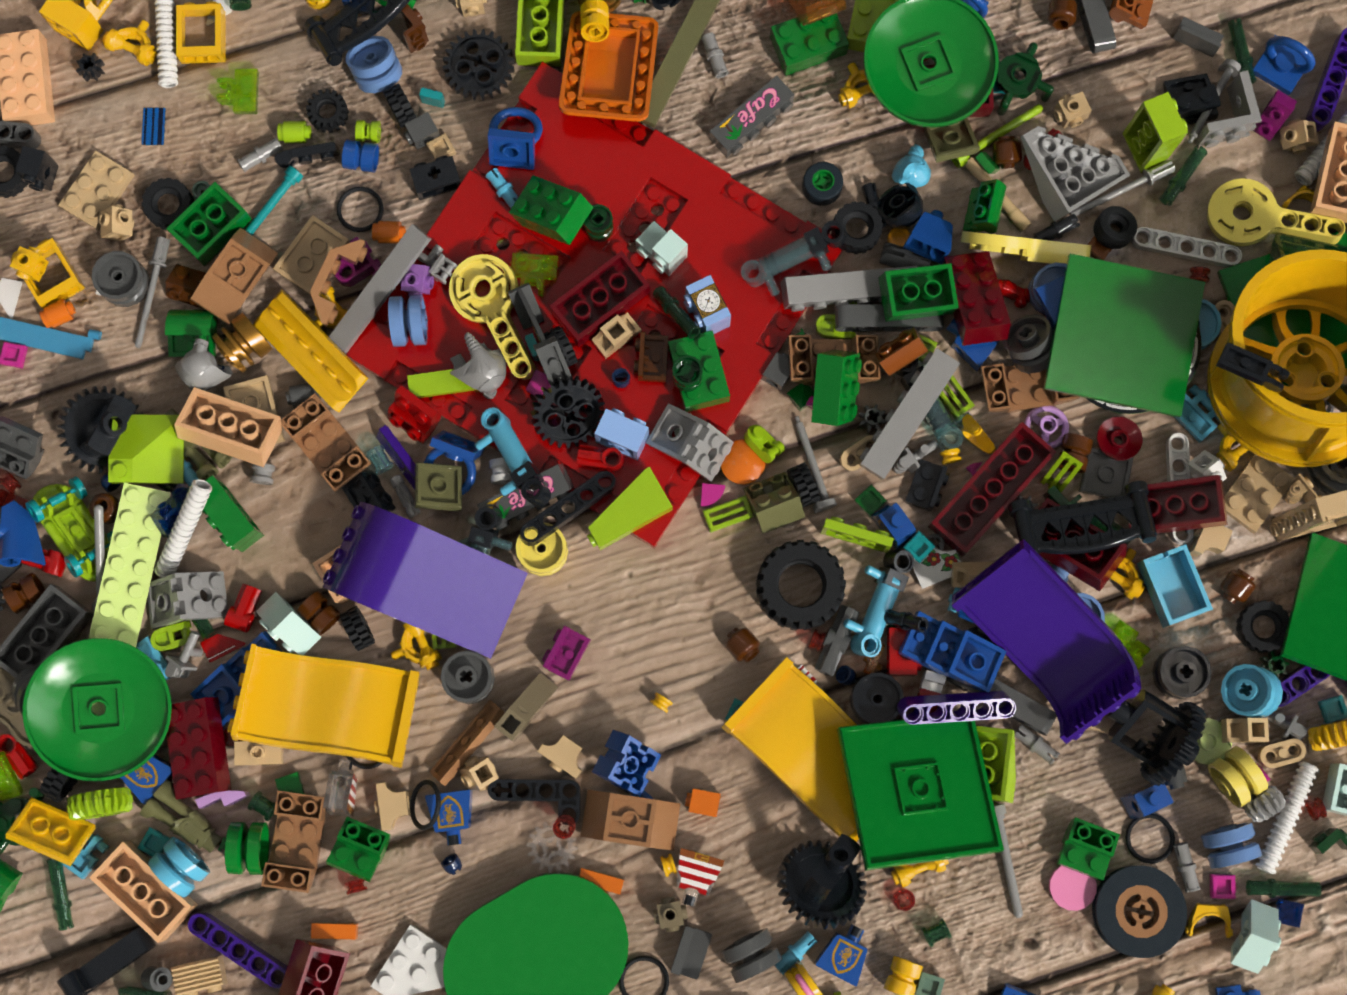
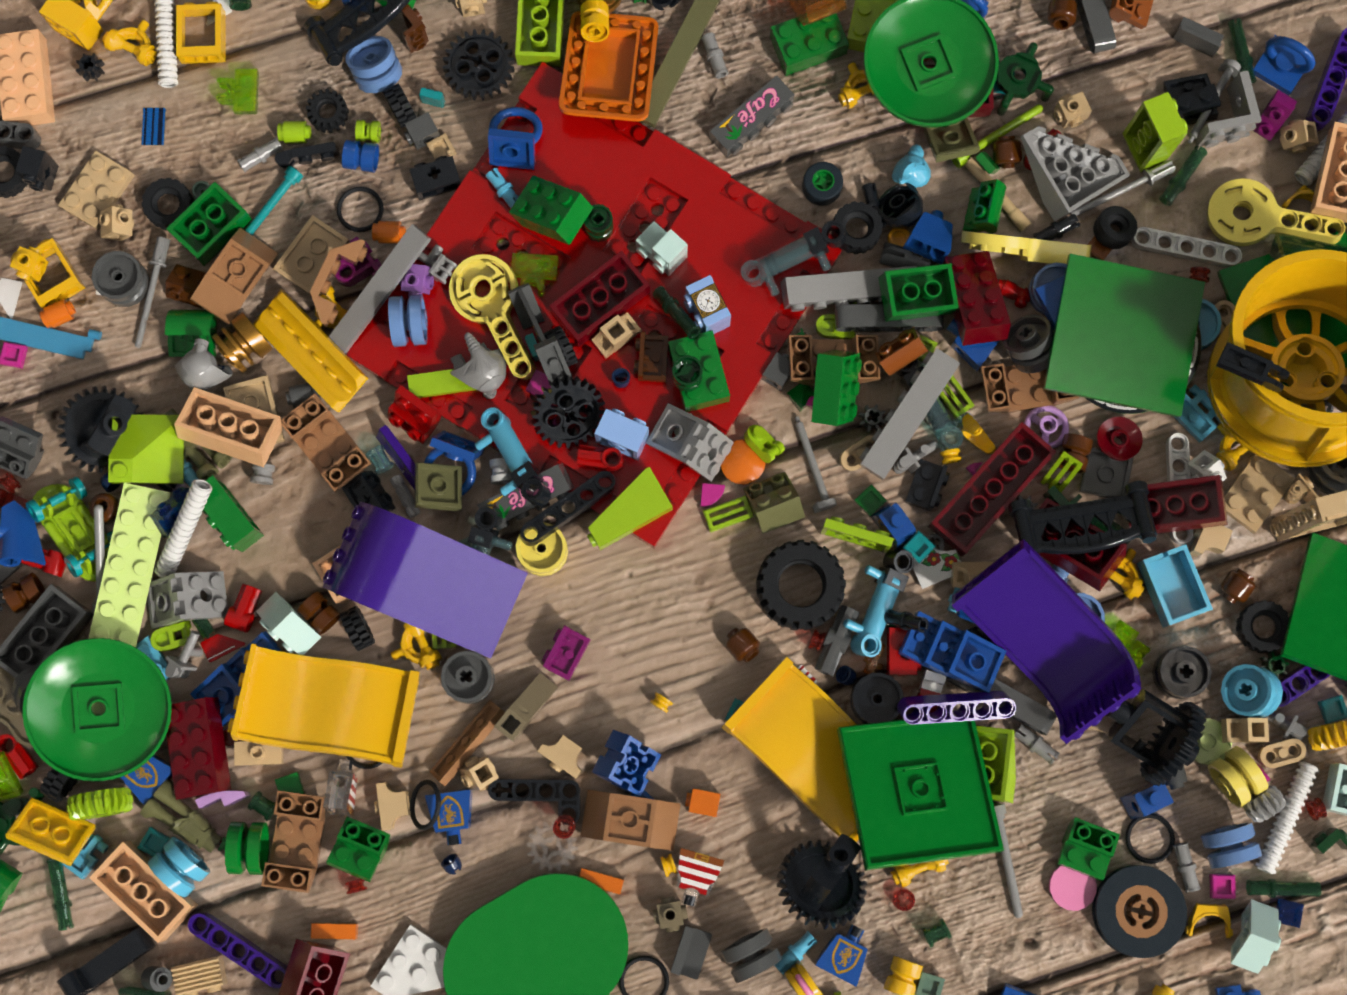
black tyre [787,463,820,508] -> none

